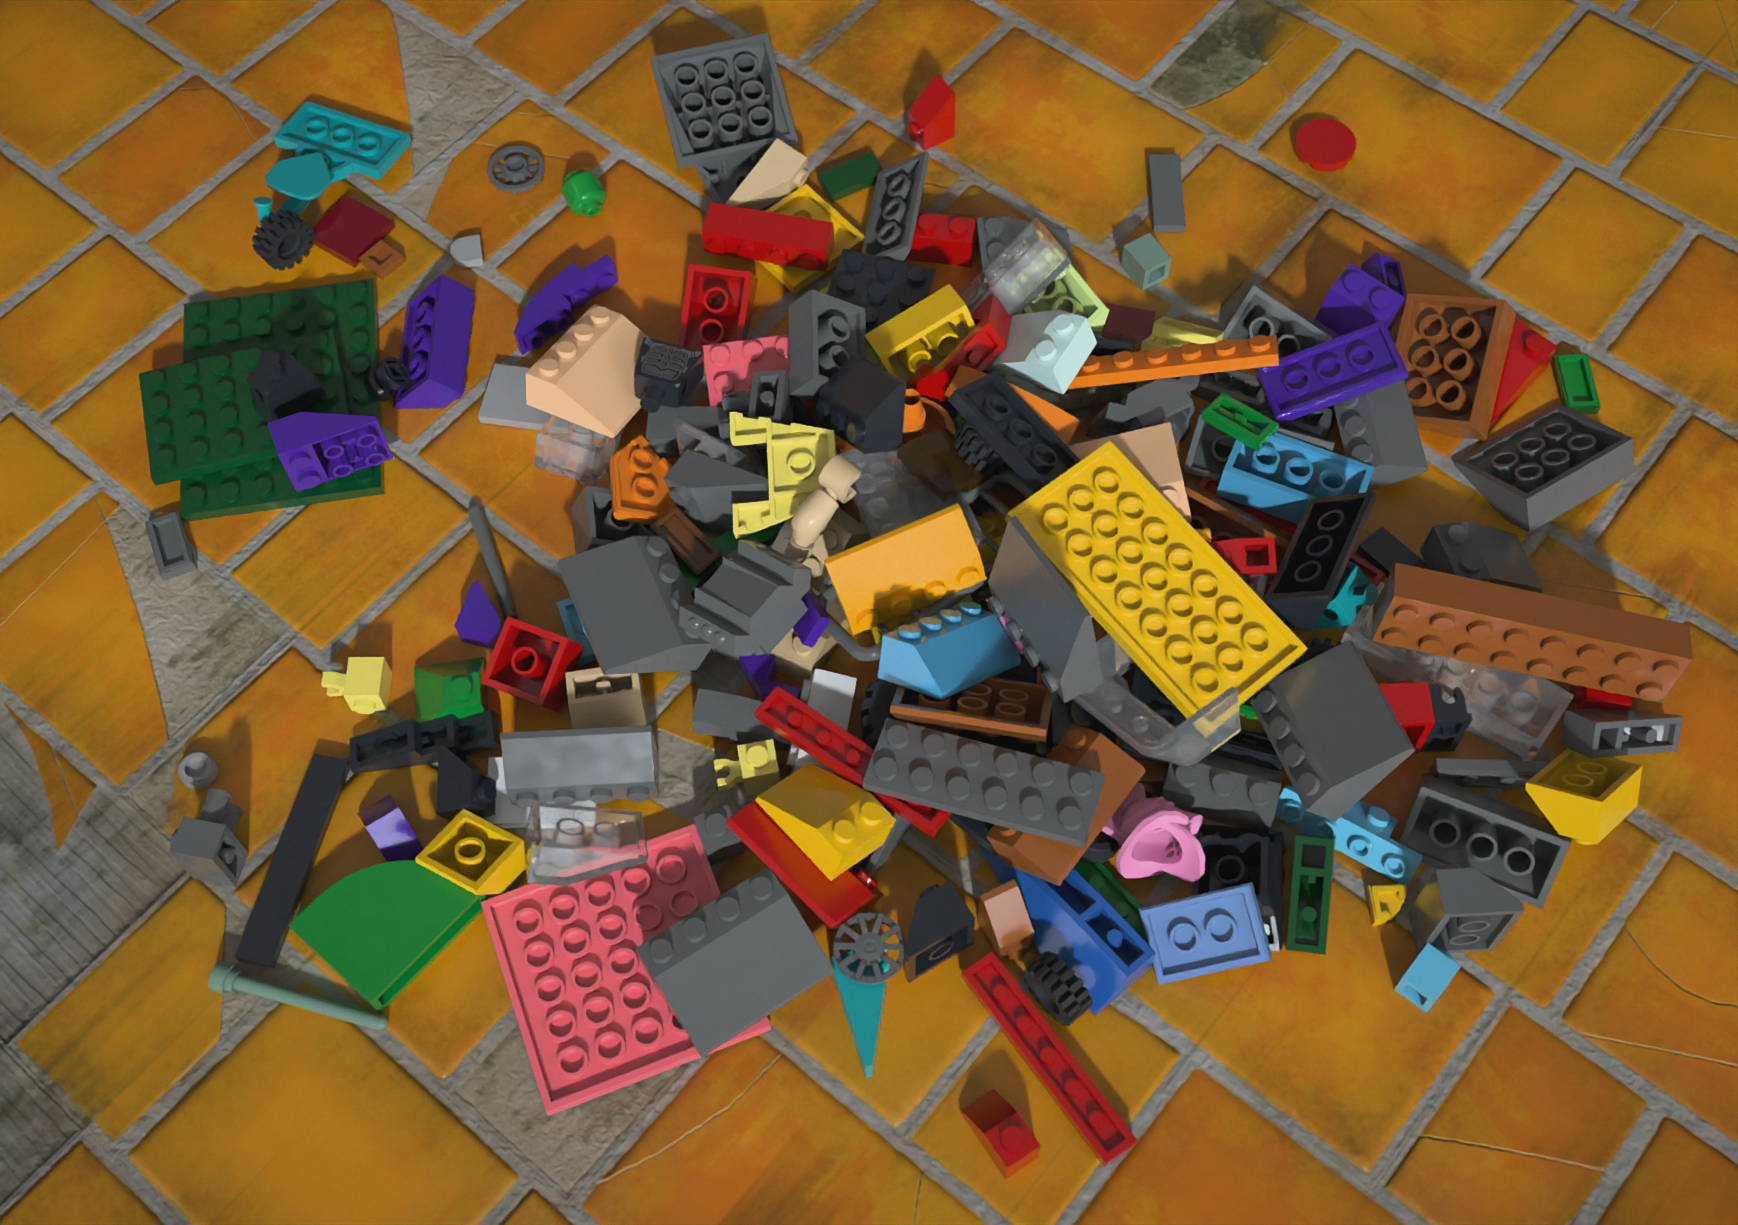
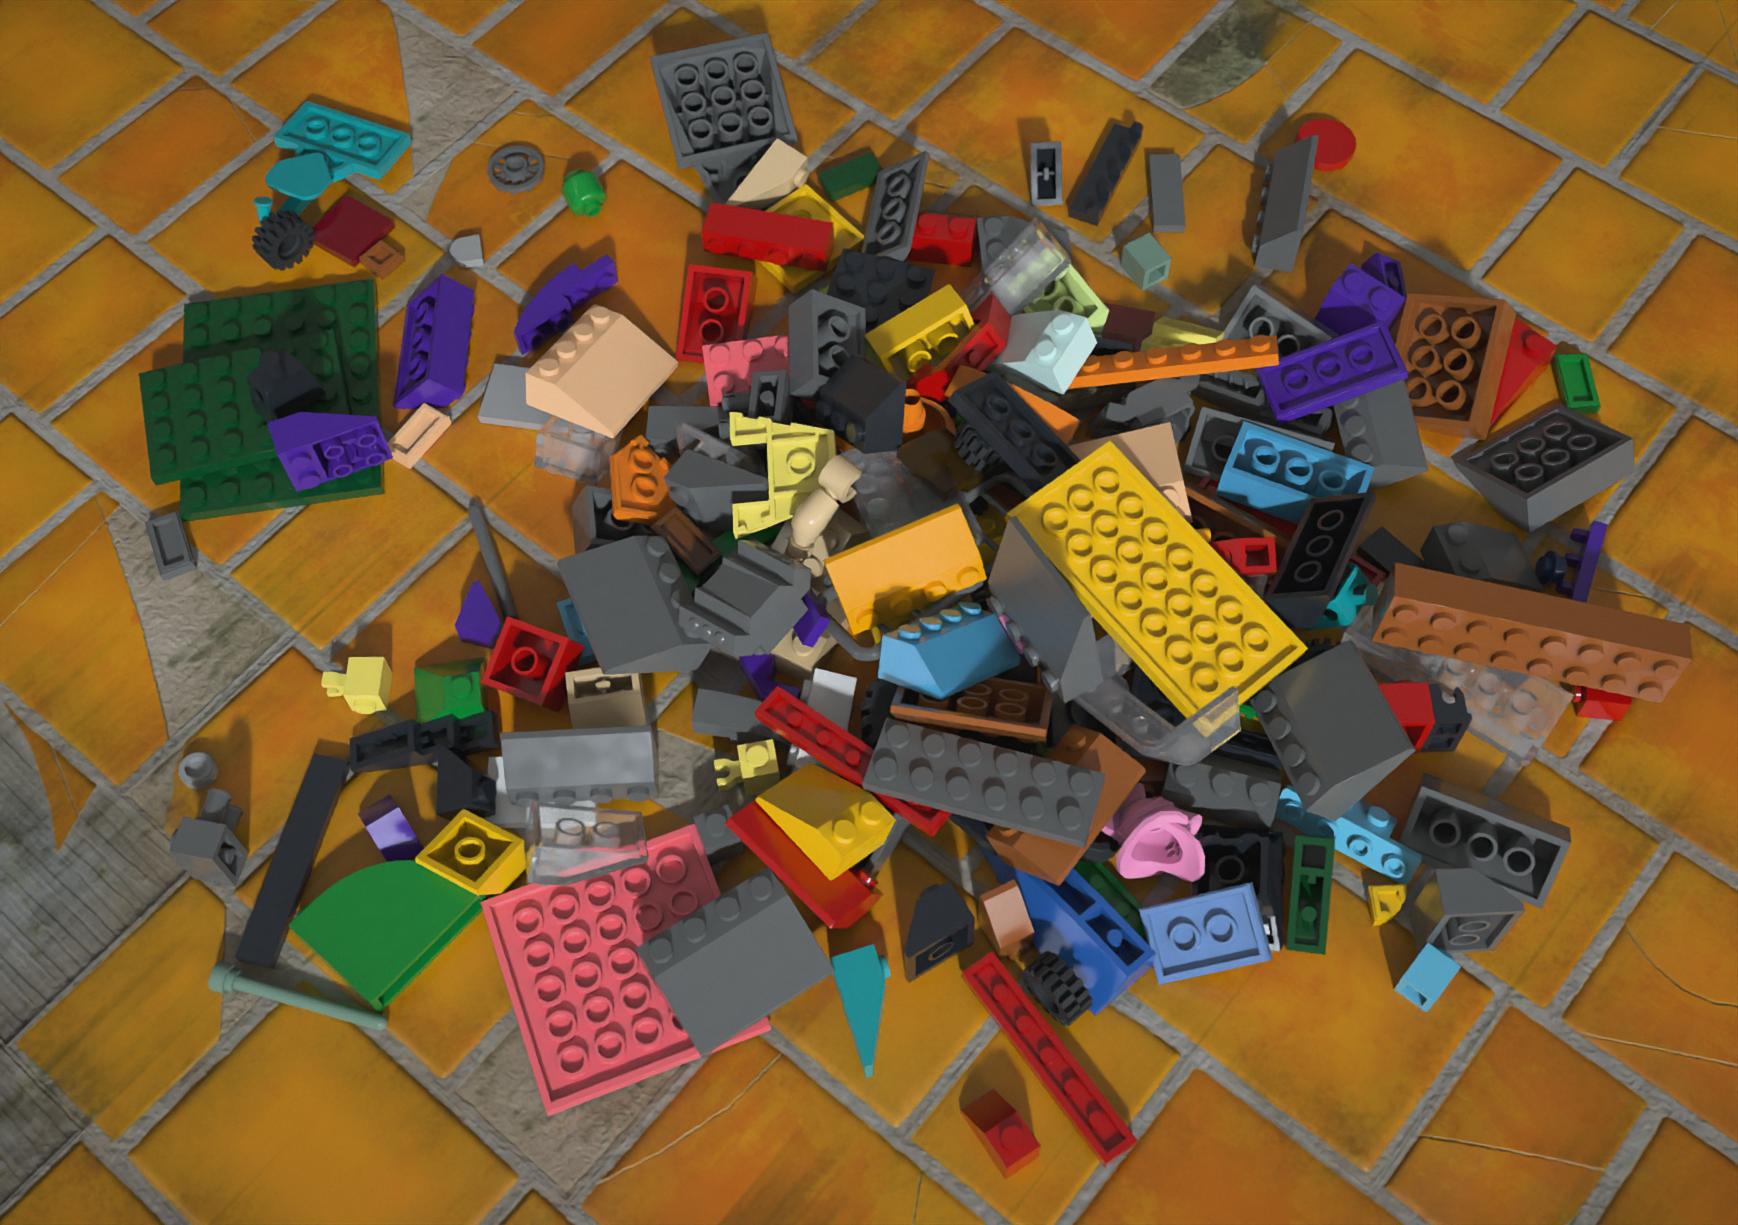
black wheel [364,357,410,402] -> none
black torso [634,337,704,413] -> none
dark grey wheel [833,913,906,985] -> none
red slope [906,74,956,151] -> none
green tile [1202,392,1279,452] -> none
dark grey tile [1428,758,1549,789] -> none
yellow slope [1525,748,1643,845] -> none
dark grey slope [1560,708,1683,758] -> none
none -> light nougat tile [387,403,451,469]
none -> black slope [1028,141,1062,206]
none -> black hinge [1069,122,1143,226]
none -> dark grey slope [1251,135,1319,272]
none -> dark blue plate [1535,551,1567,585]
none -> dark purple hinge [1555,520,1608,603]

